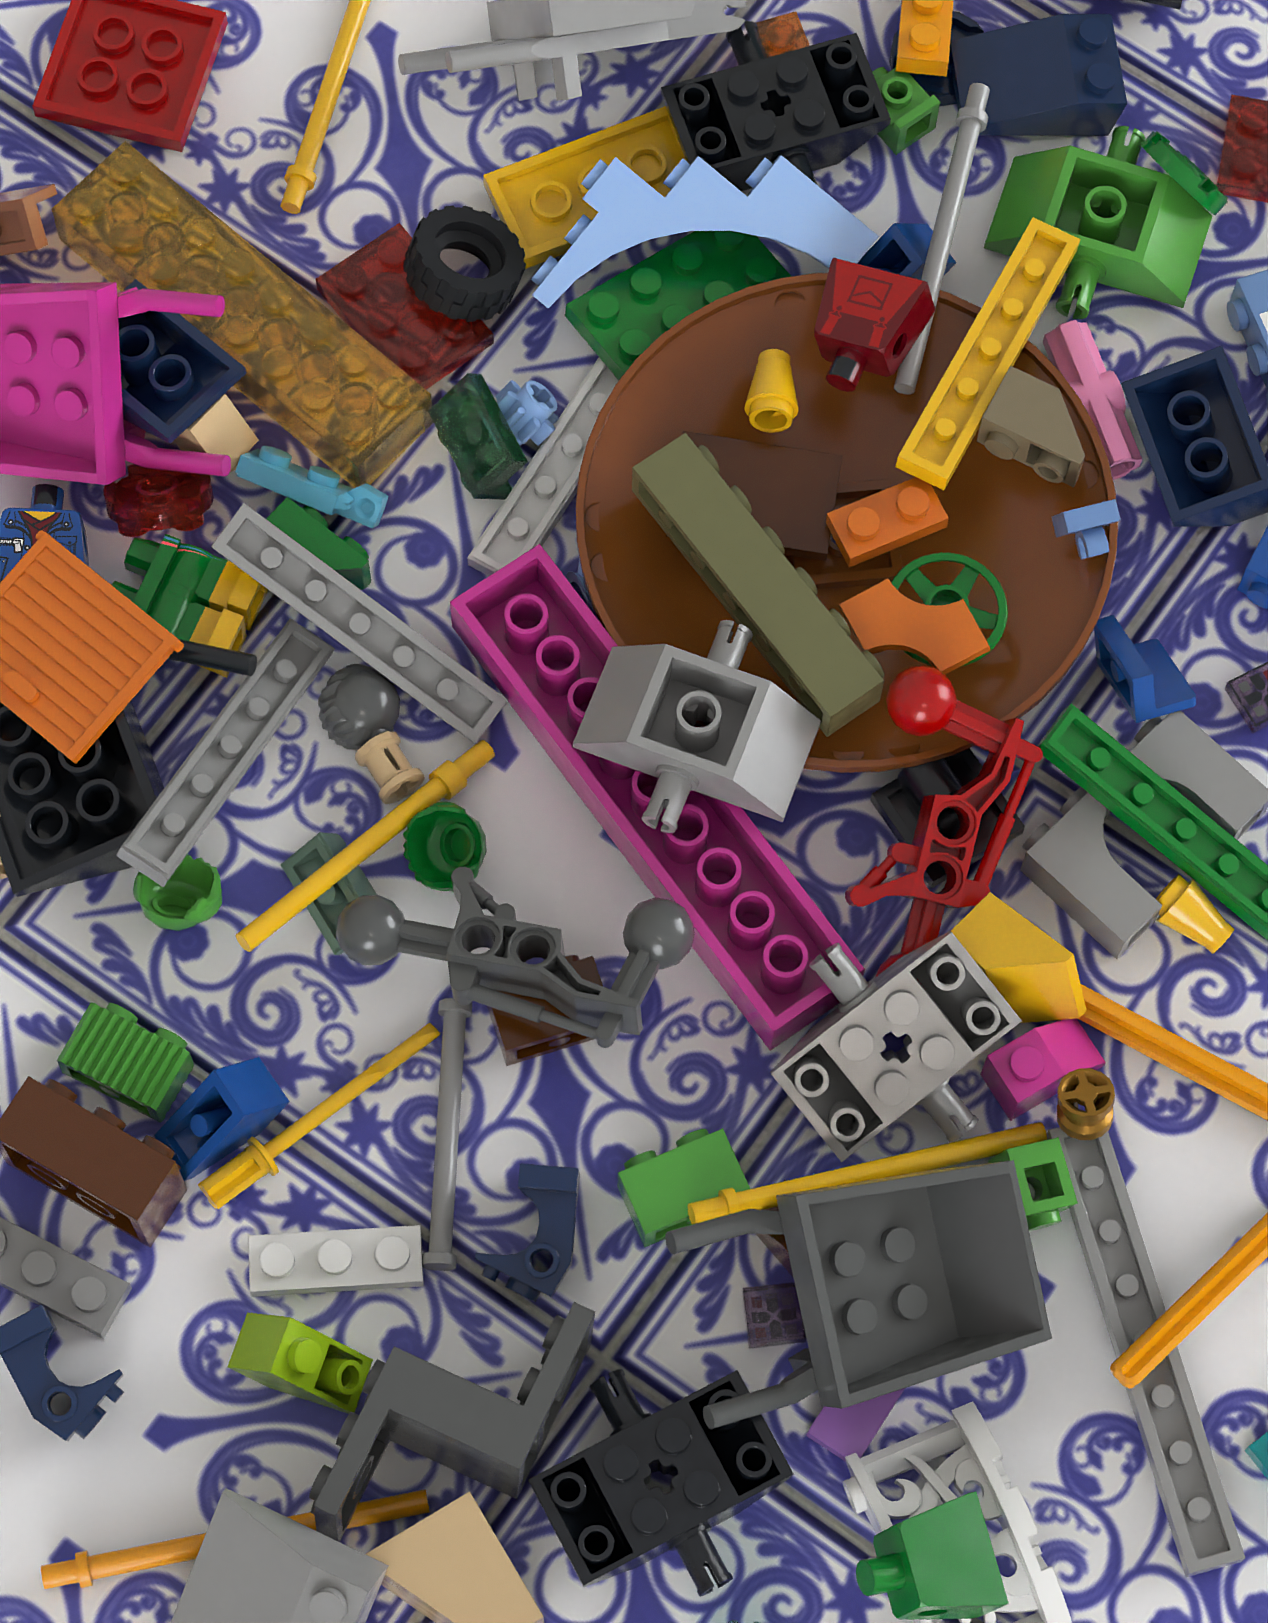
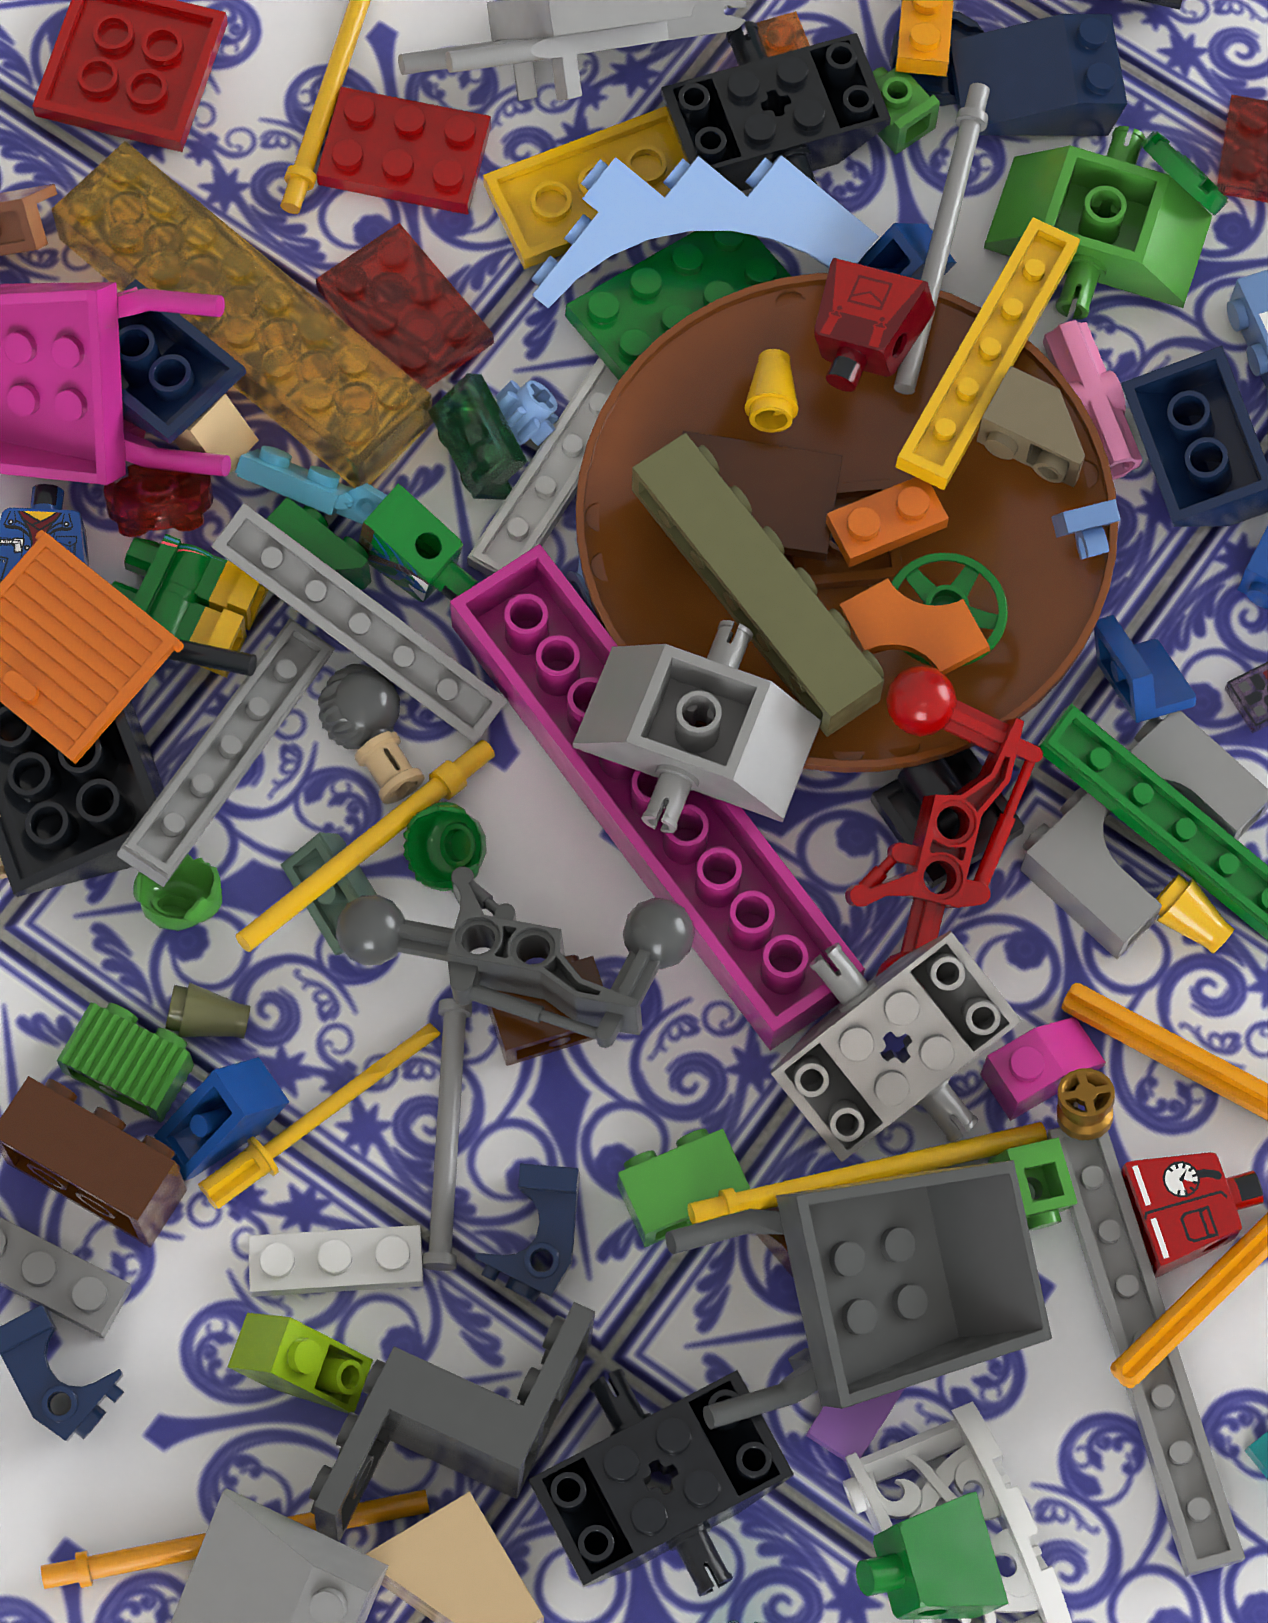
black tyre [403,205,526,322] -> none
clear purple tile [742,1282,807,1349] -> none
yellow slope [951,892,1087,1023] -> none
none -> olive cone [165,982,251,1039]
none -> red plate [316,87,491,215]
none -> green torso [358,483,478,602]
none -> red torso [1121,1152,1264,1278]

